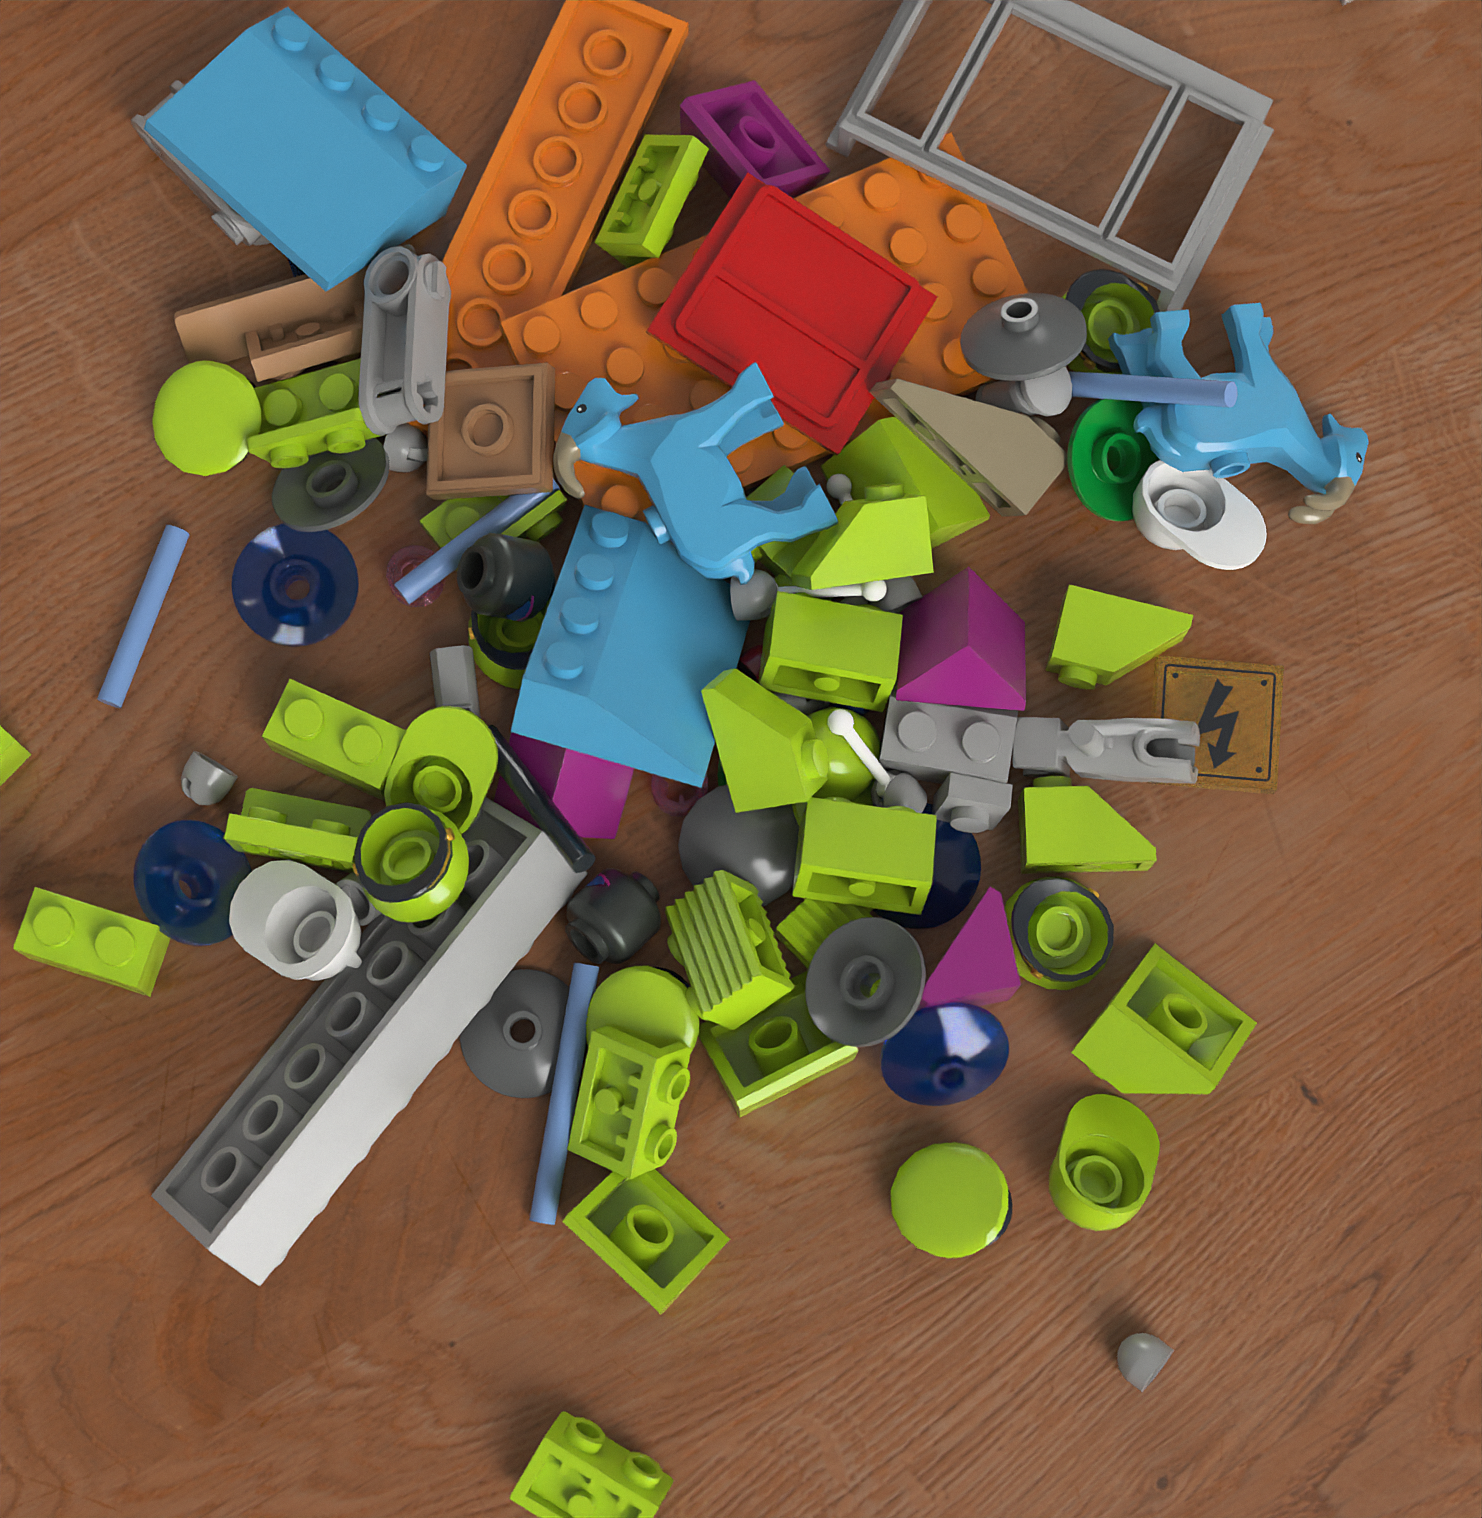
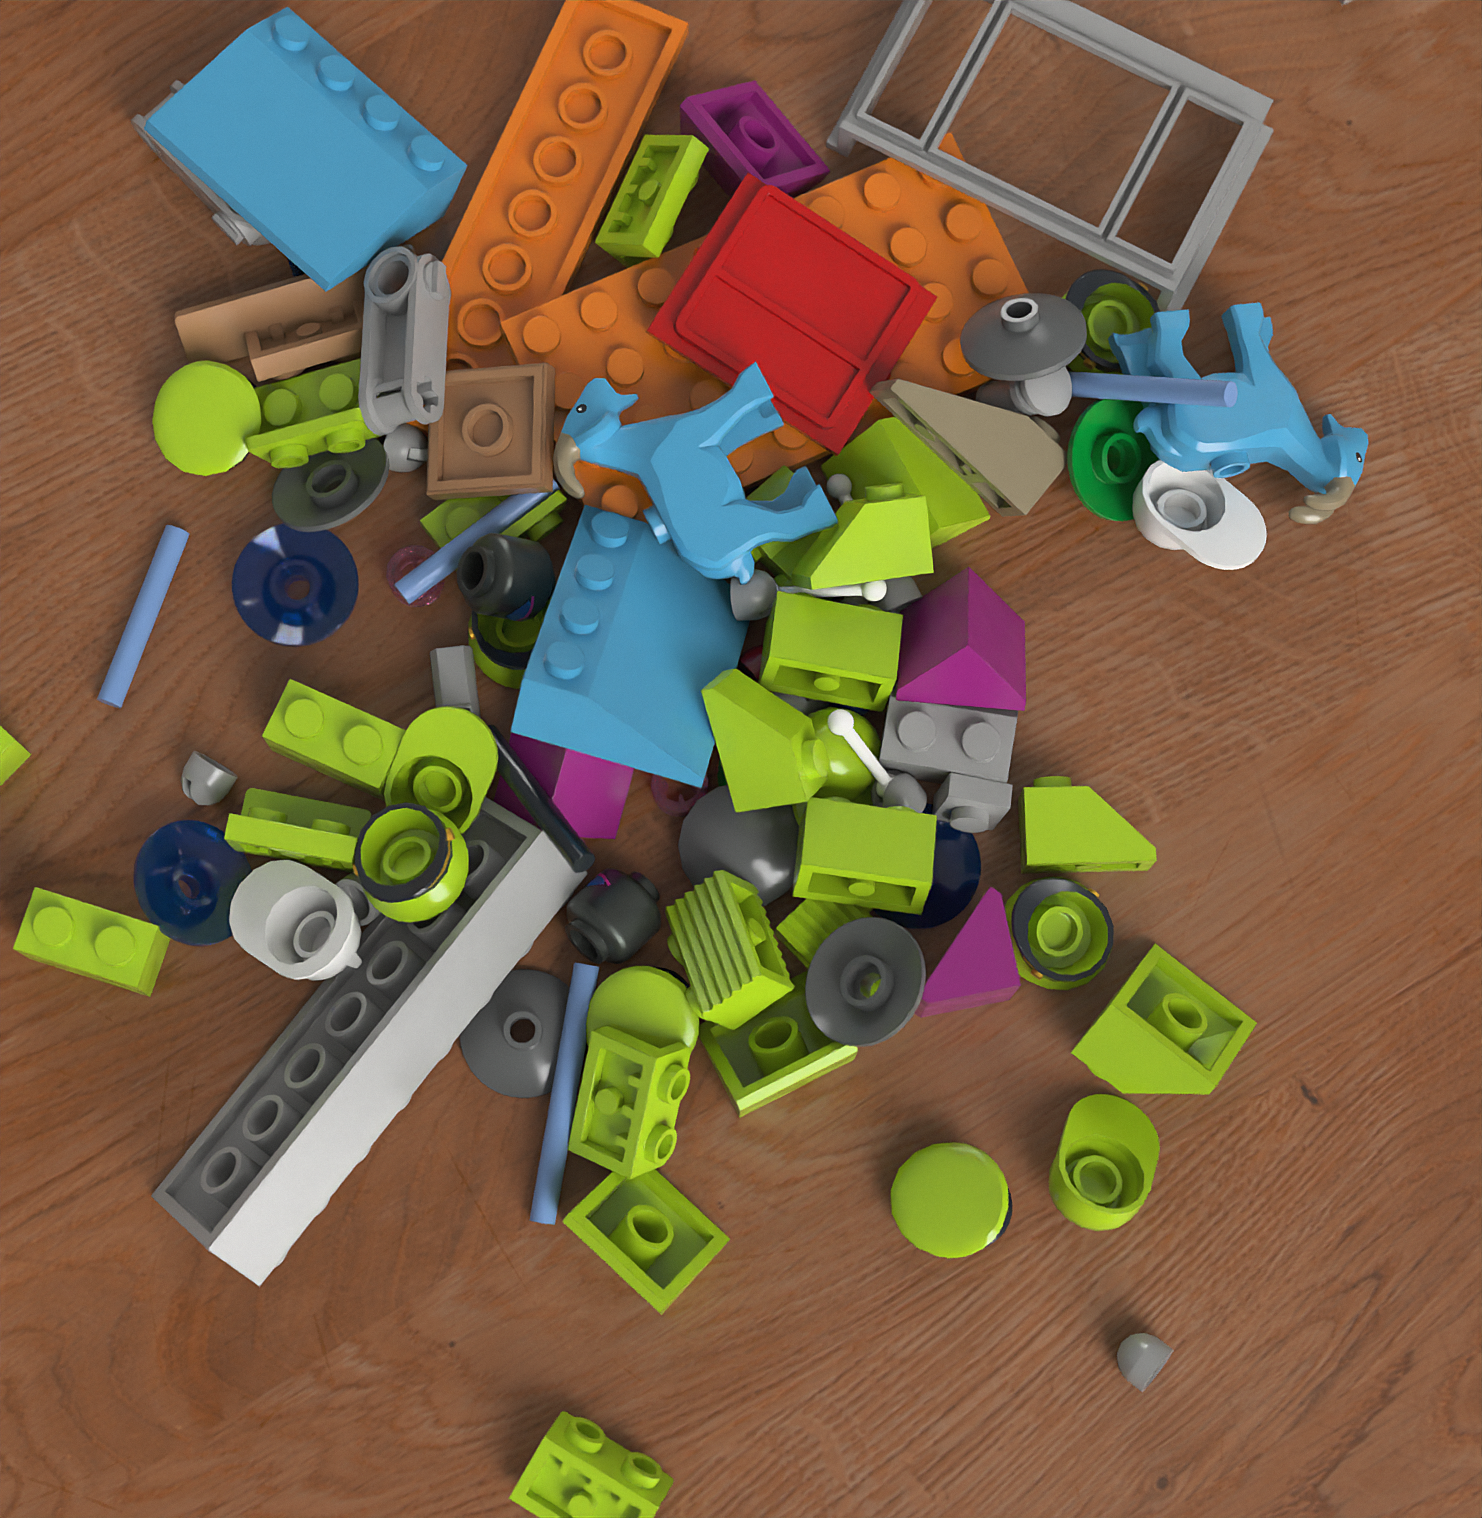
clear blue dish [880,1002,1009,1106] -> none
light grey piece [1012,717,1200,784] -> none
lime slope [1045,584,1193,689] -> none
clear yellow tile [1147,655,1284,794] -> none

